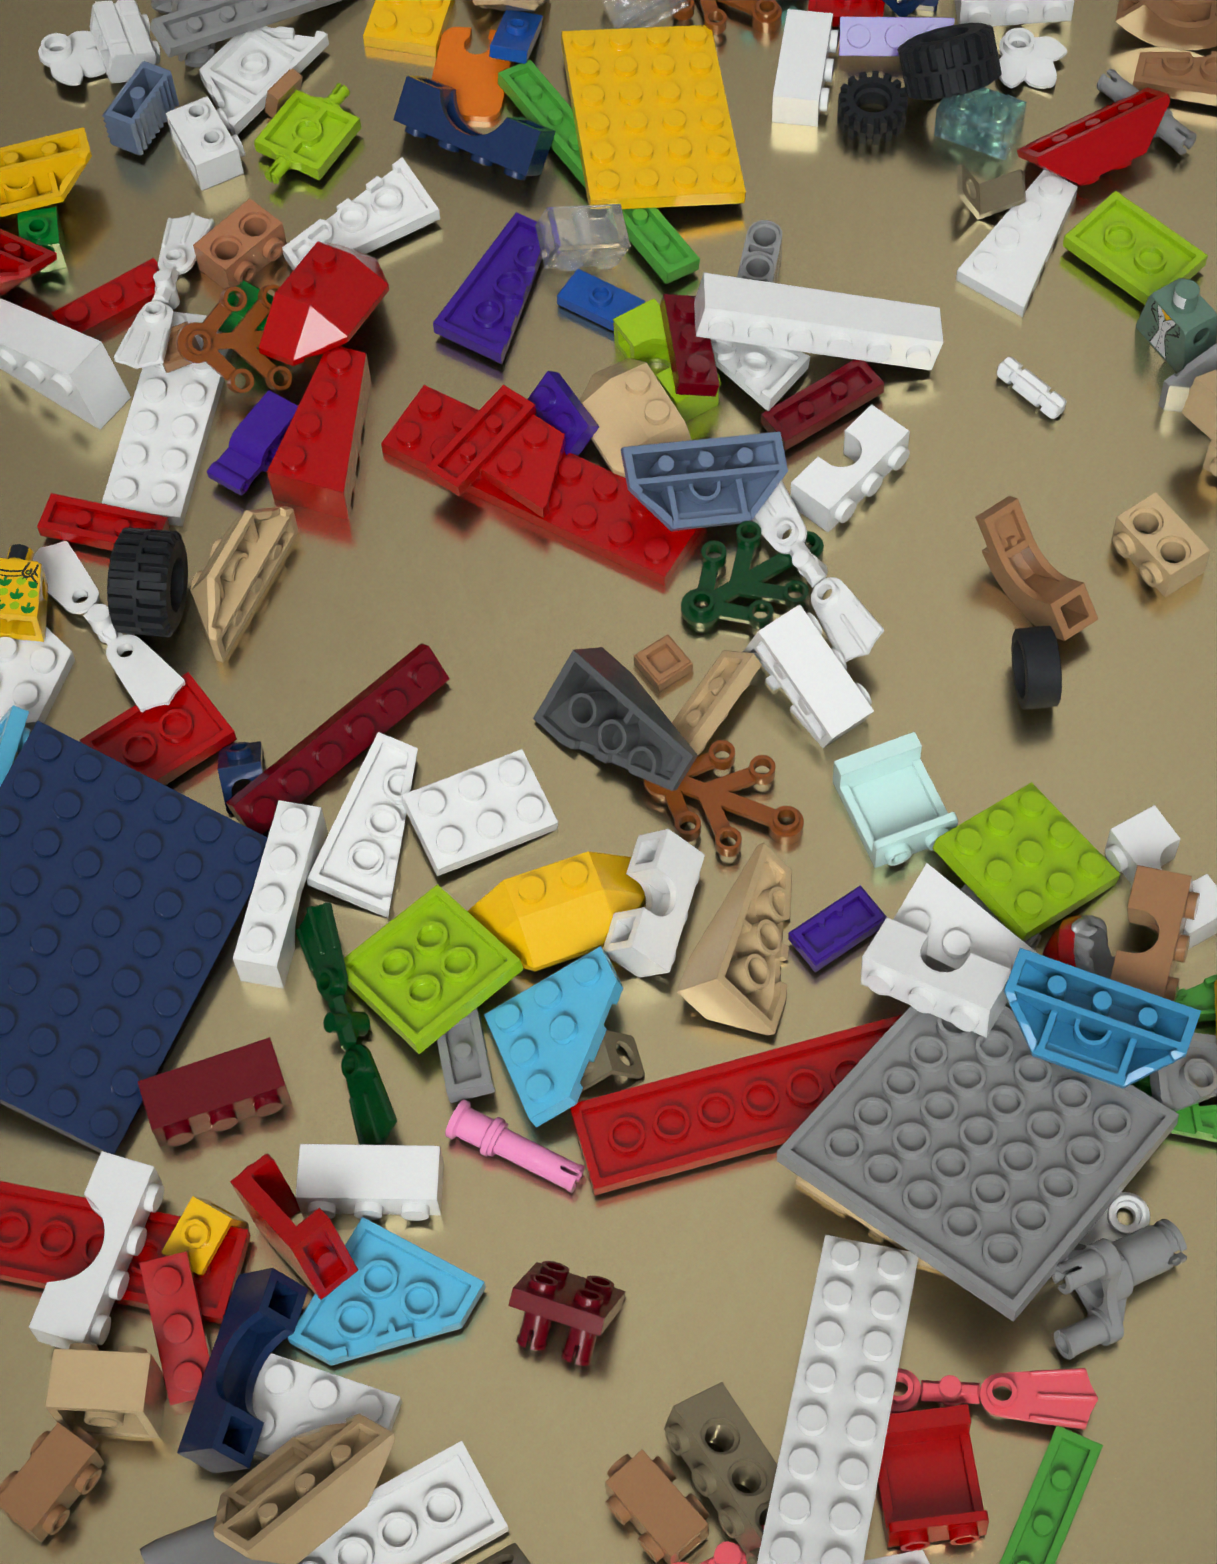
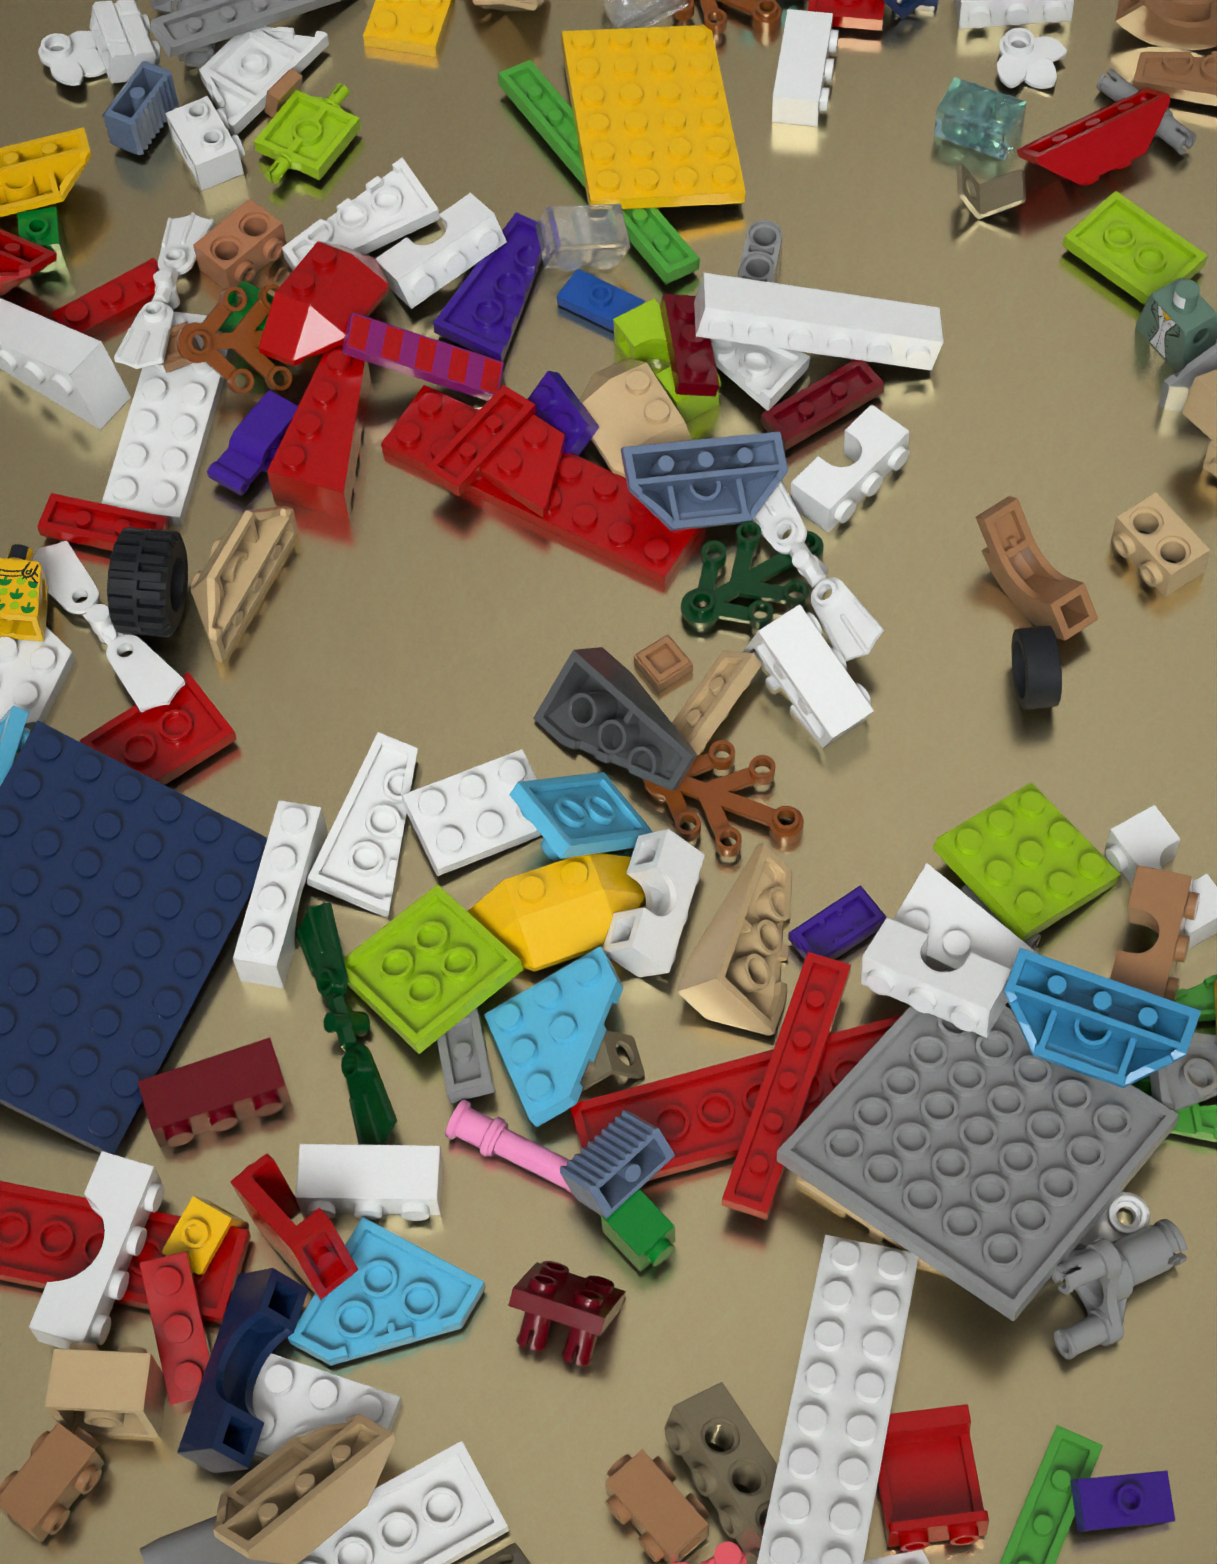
dark blue bracket [217,741,263,814] -> none
dark red plate [226,643,450,834] -> none
dark blue arch [393,76,556,180] -> none
orange piece [432,27,513,122] -> none
blue plate [489,10,543,64] -> none
light aqua panel [832,732,958,868] -> none
black tyre [837,71,908,145] -> none
plate [839,17,955,57] -> none
coral piece [890,1368,1098,1430] -> none
black tyre [898,23,1002,100] -> none
white wing [956,170,1078,317] -> none
white axle [996,357,1067,419] -> none
light grey hair [1042,915,1115,979] -> none
none -> tile [341,312,504,401]
none -> white arch [375,193,507,309]
none -> medium azure plate [509,772,653,862]
none -> sand blue brick [560,1110,675,1220]
none -> green brick [601,1189,676,1272]
none -> red plate [722,952,851,1220]
none -> dark purple plate [1070,1470,1175,1532]

